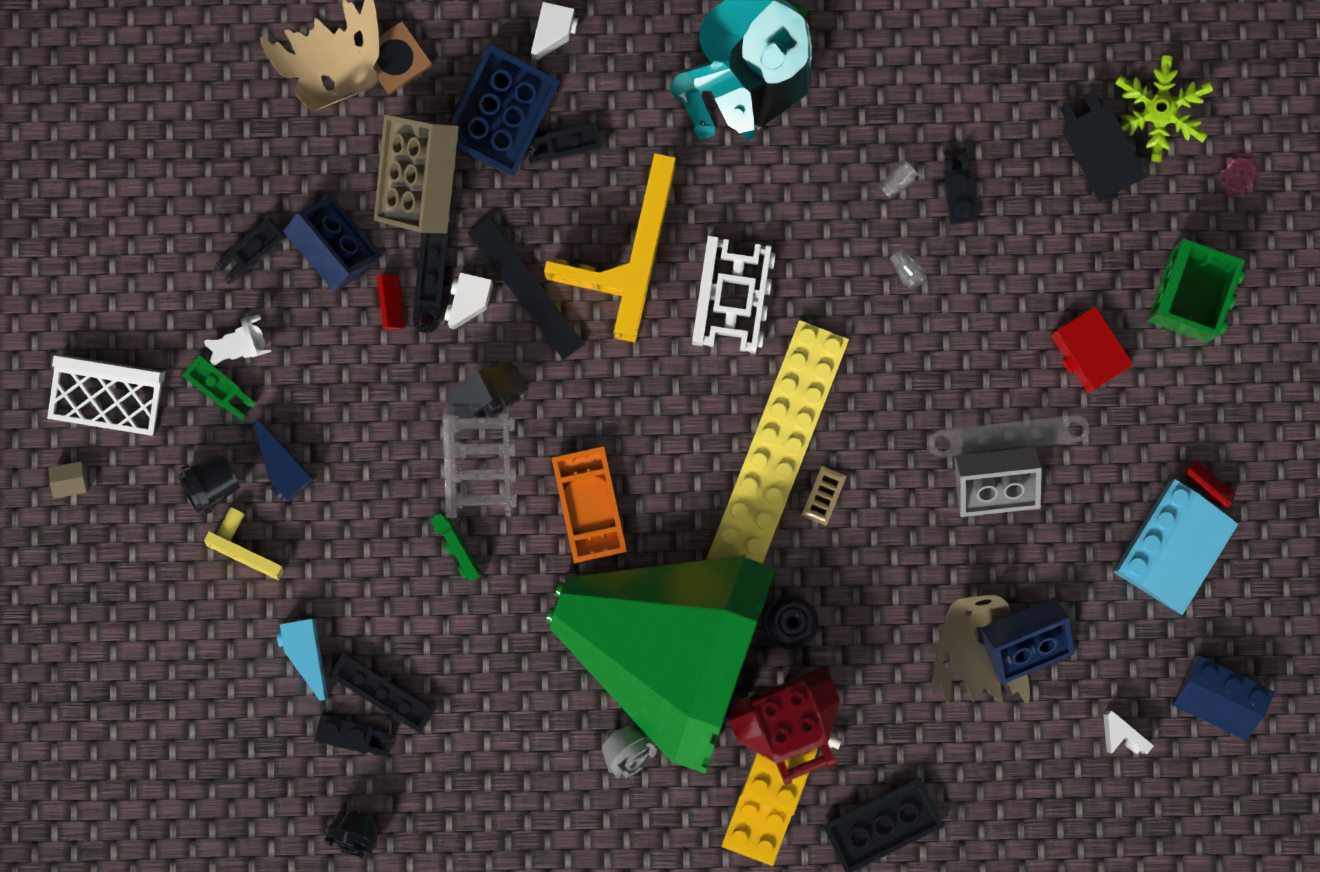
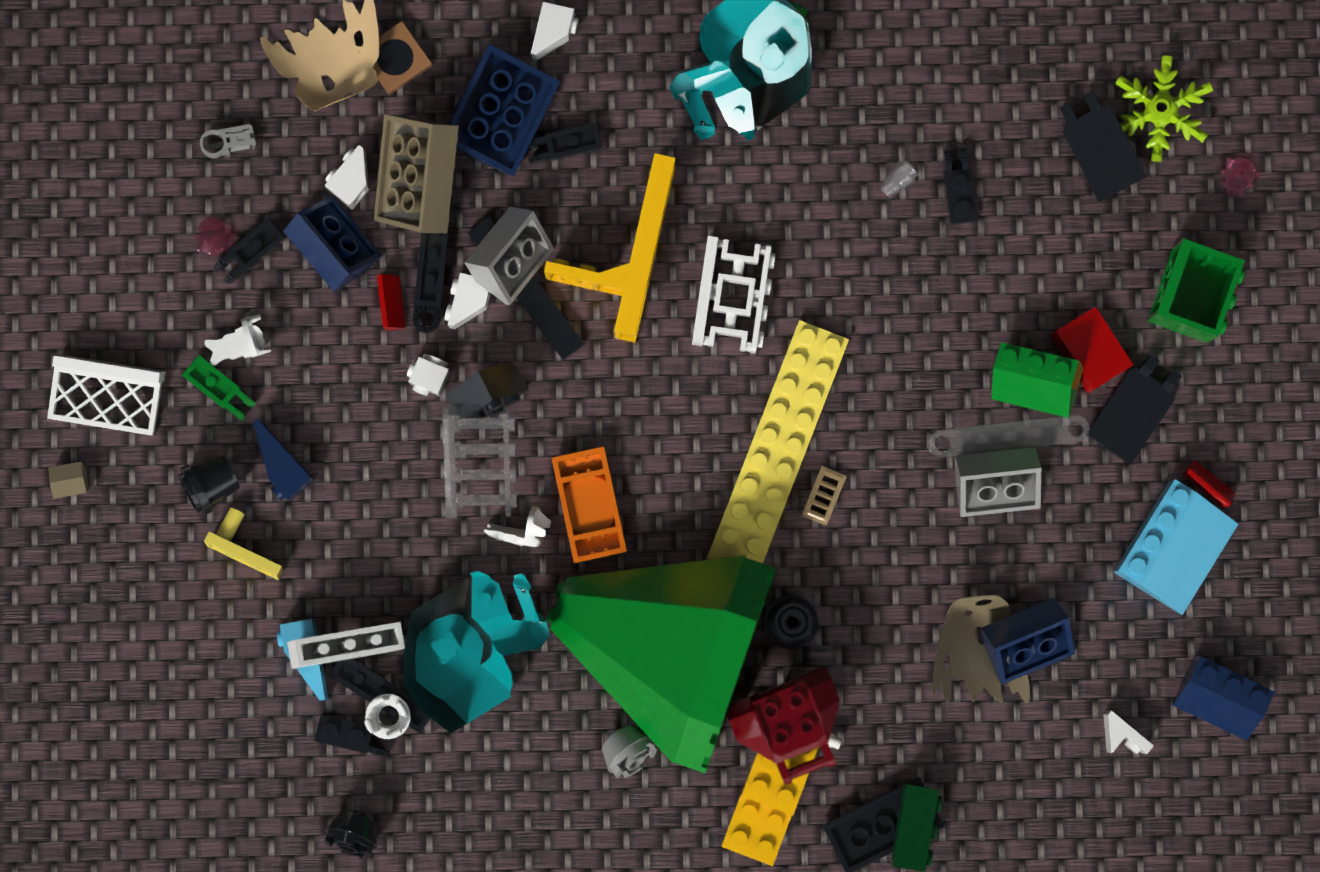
green hinge [431,514,484,581] -> none
clear cone [890,249,927,290] -> none
none -> clear pink piece [195,218,233,255]
none -> light grey piece [200,124,256,158]
none -> white brick [287,622,405,669]
none -> white slope [325,145,369,210]
none -> white piece [364,694,411,739]
none -> teal piece [403,571,550,733]
none -> white brick [407,354,451,396]
none -> light grey slope [464,207,554,305]
none -> white hair [484,506,551,547]
none -> dark green brick [890,783,942,872]
none -> green slope [991,342,1084,418]
none -> black tile [1085,355,1182,465]

